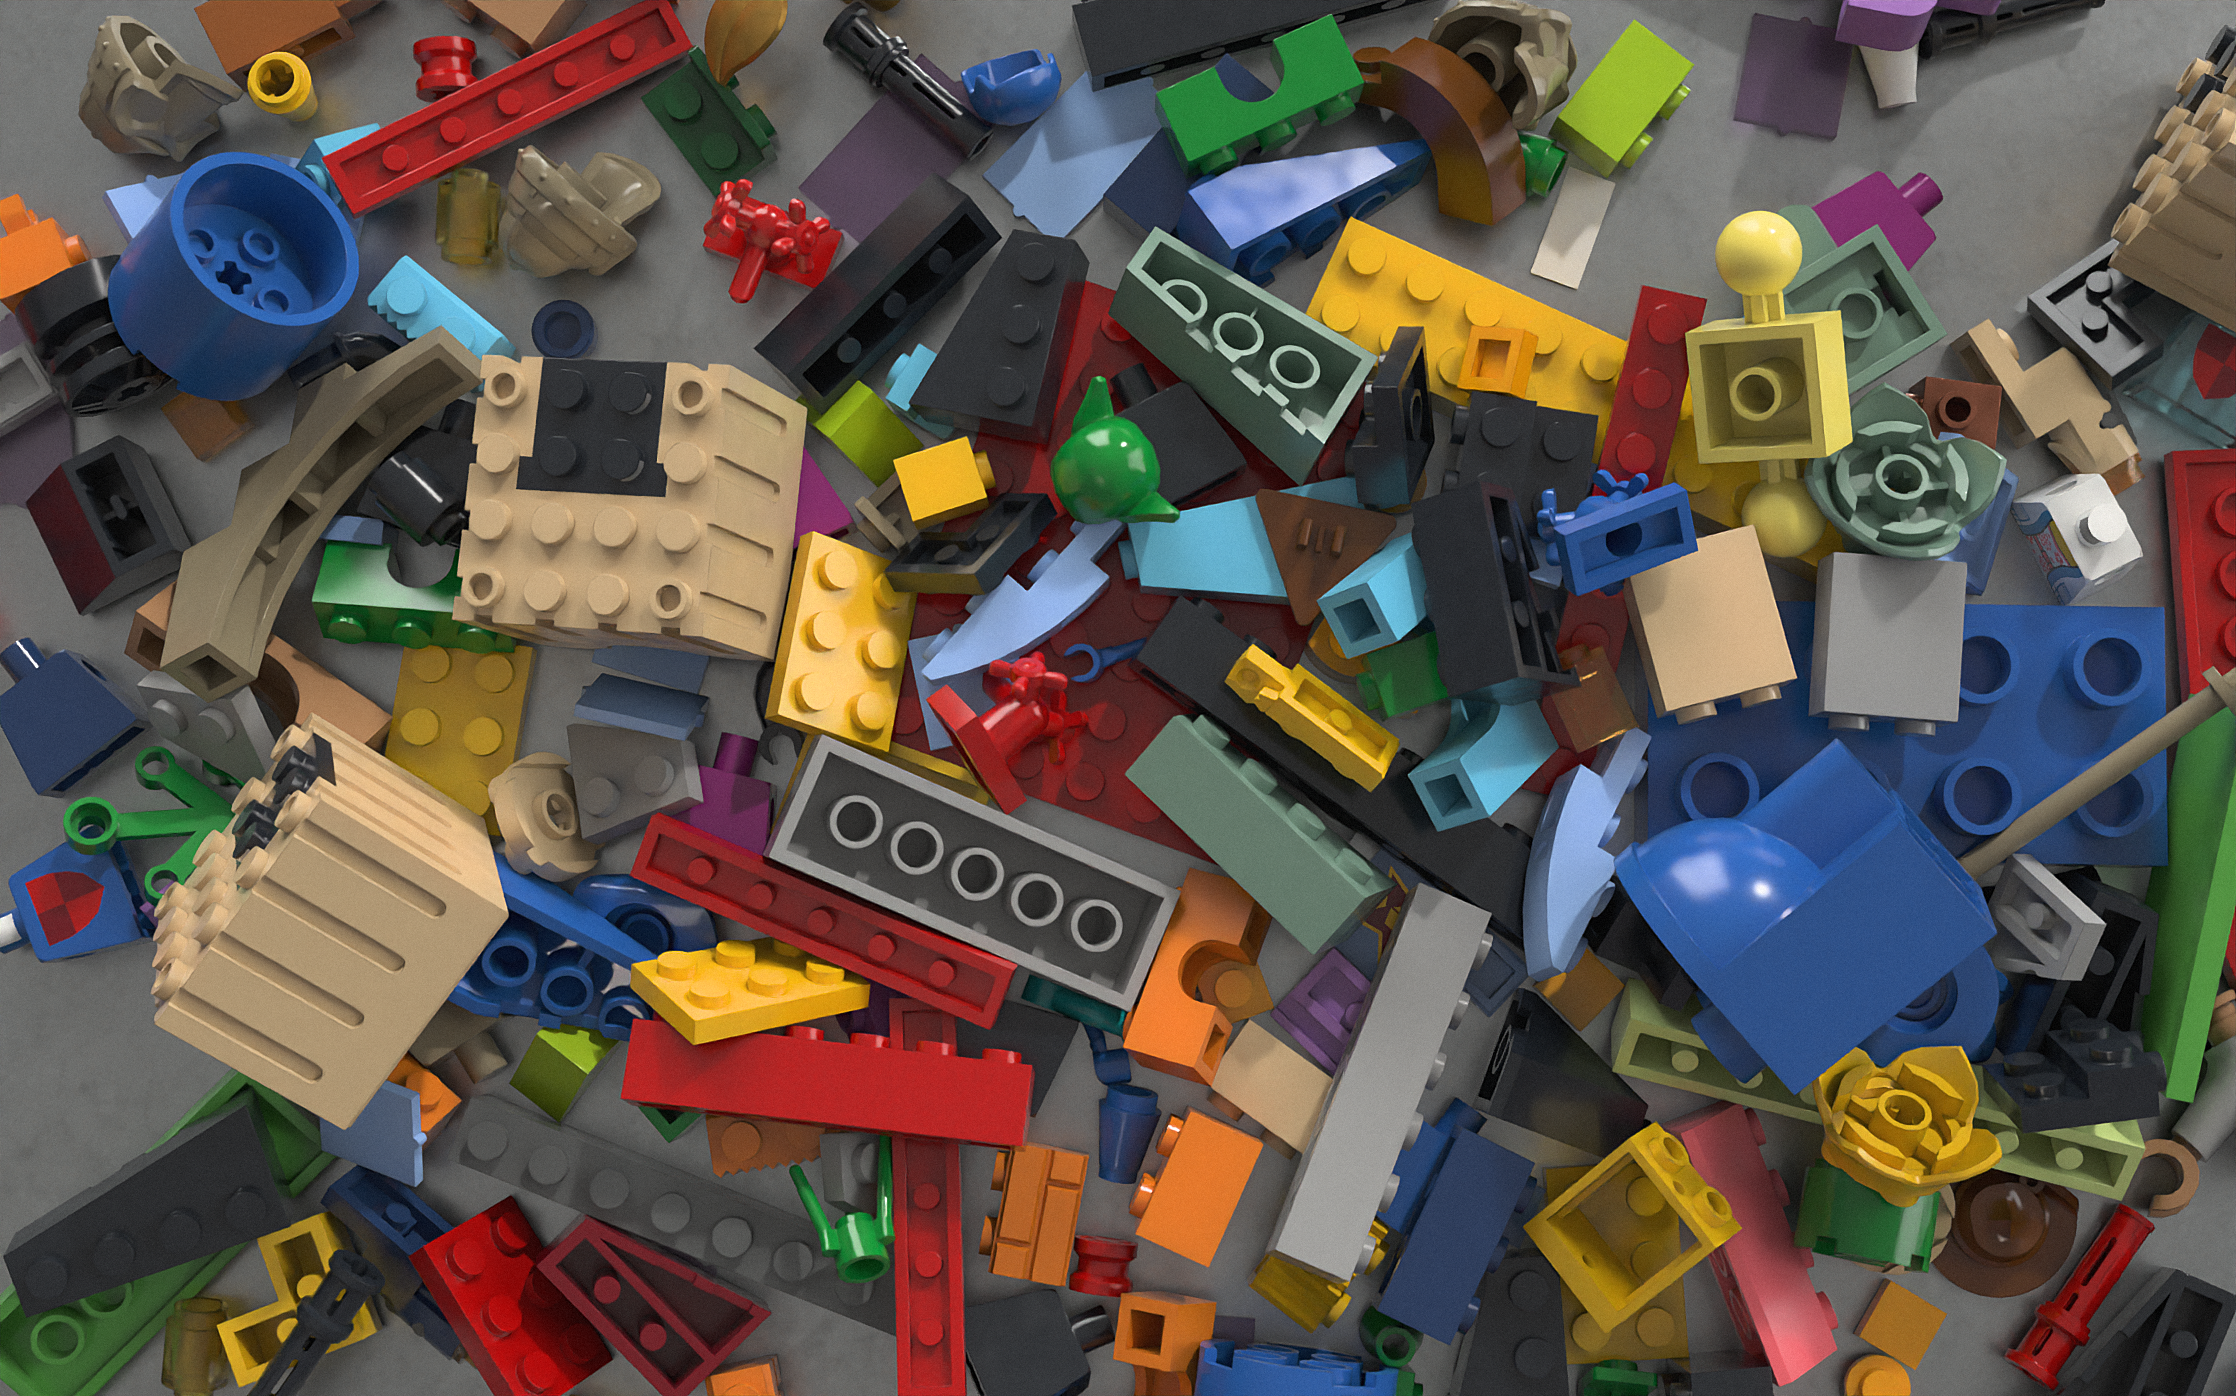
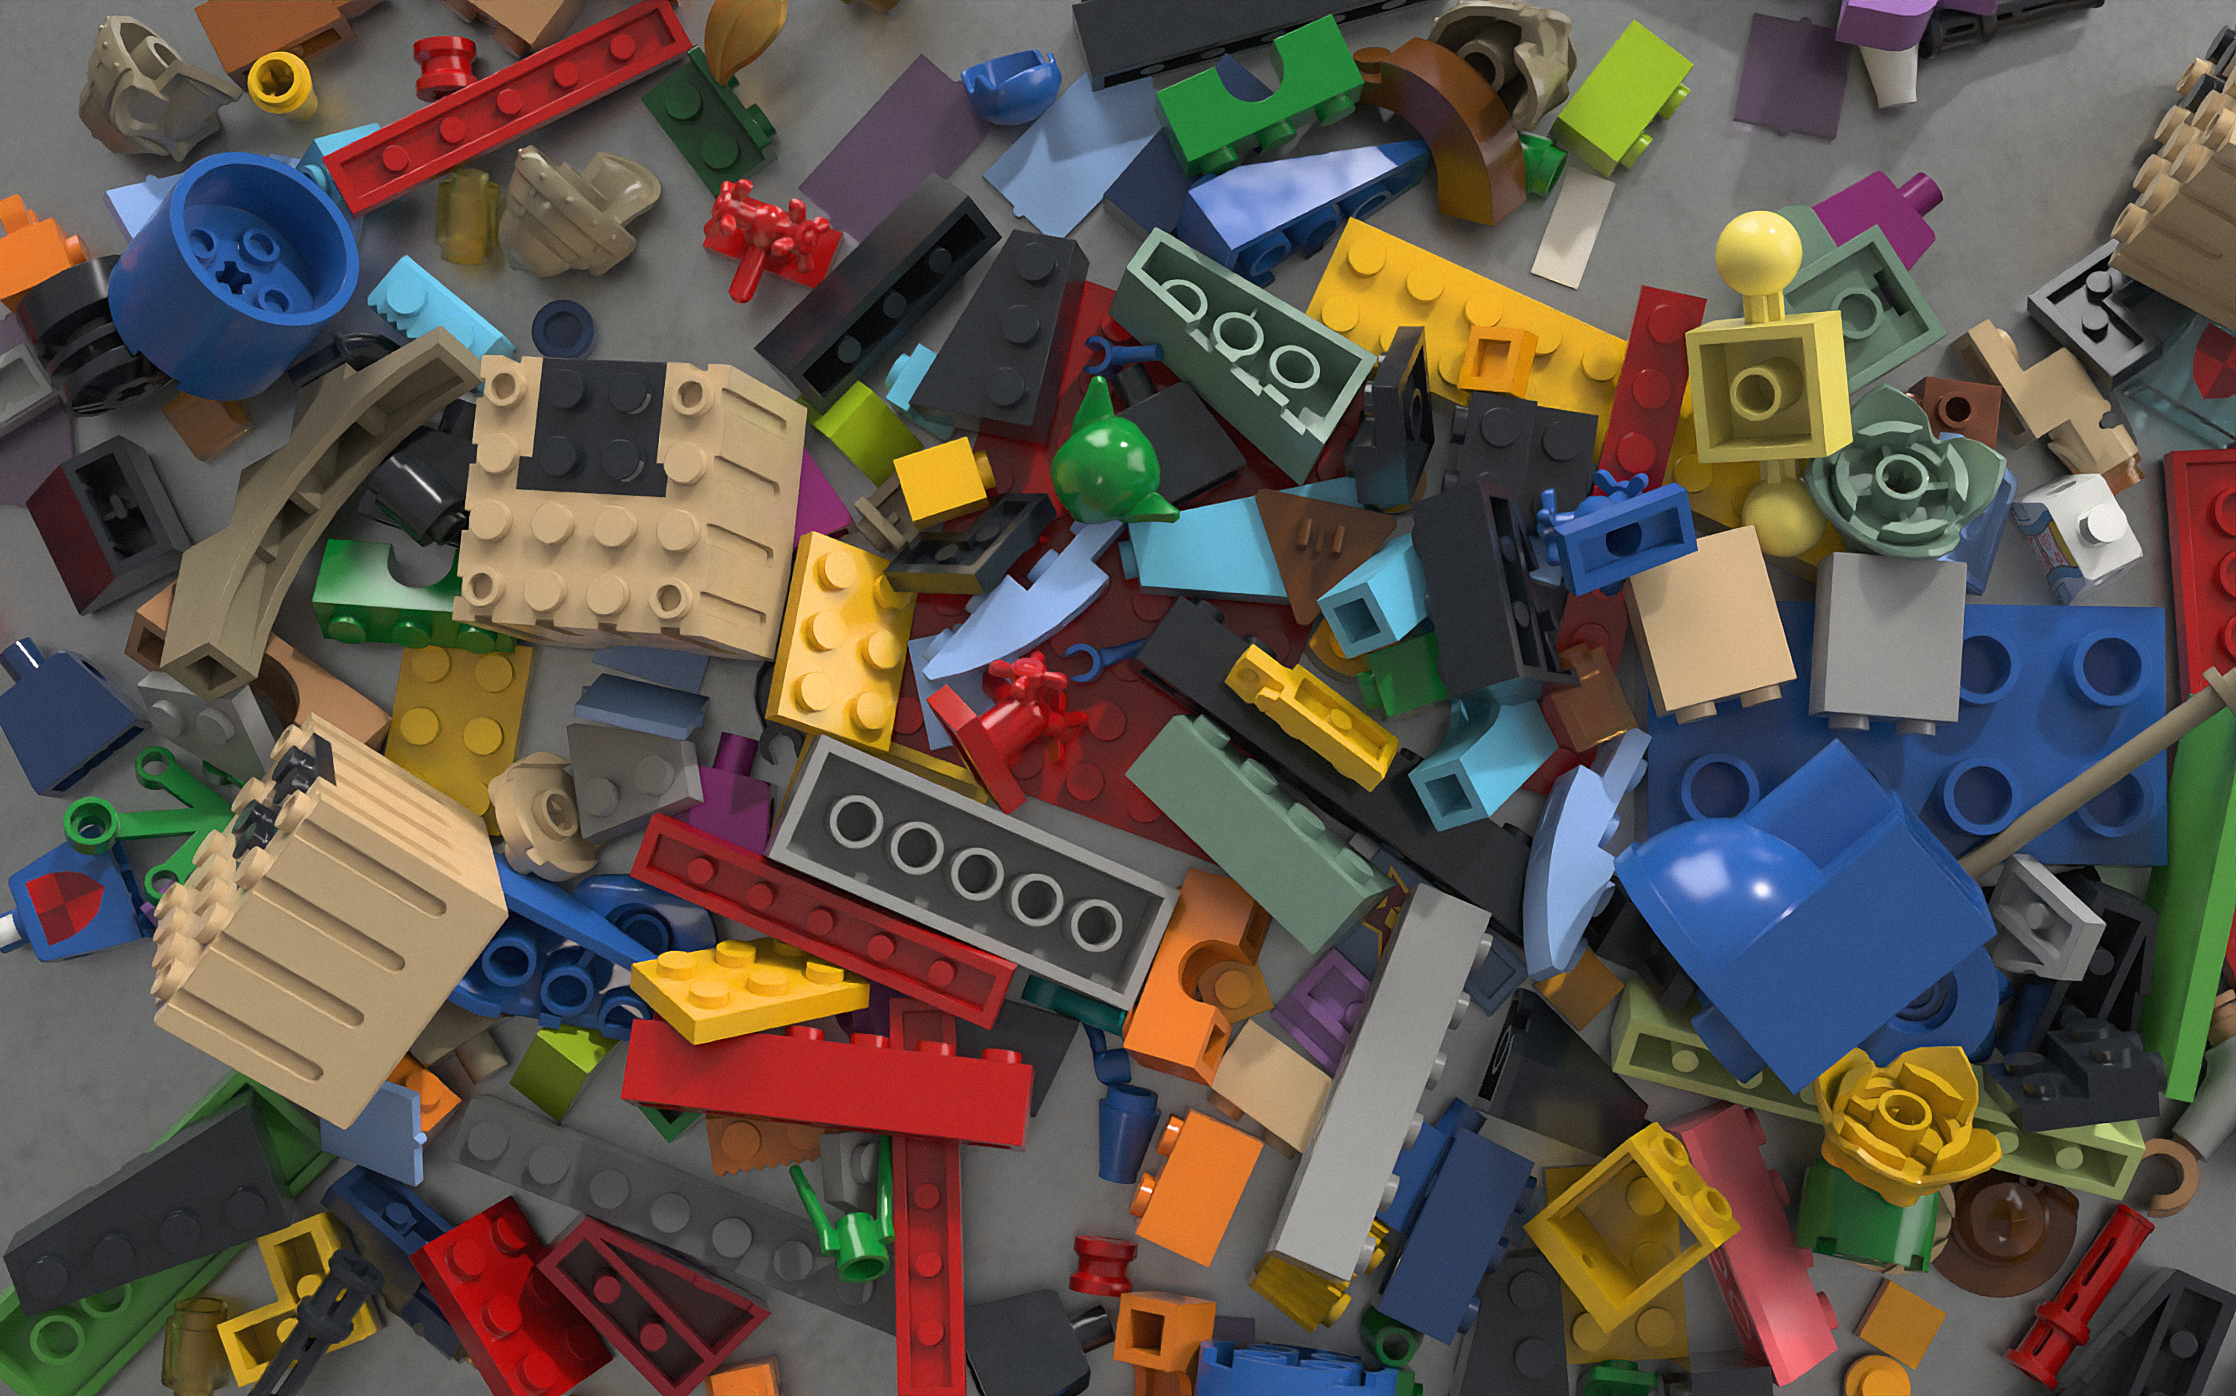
medium blue tile [318,515,399,553] -> none
black pin [823,2,994,161] -> none
orange brick [978,1141,1089,1287] -> none
none -> blue hand [1083,336,1164,380]

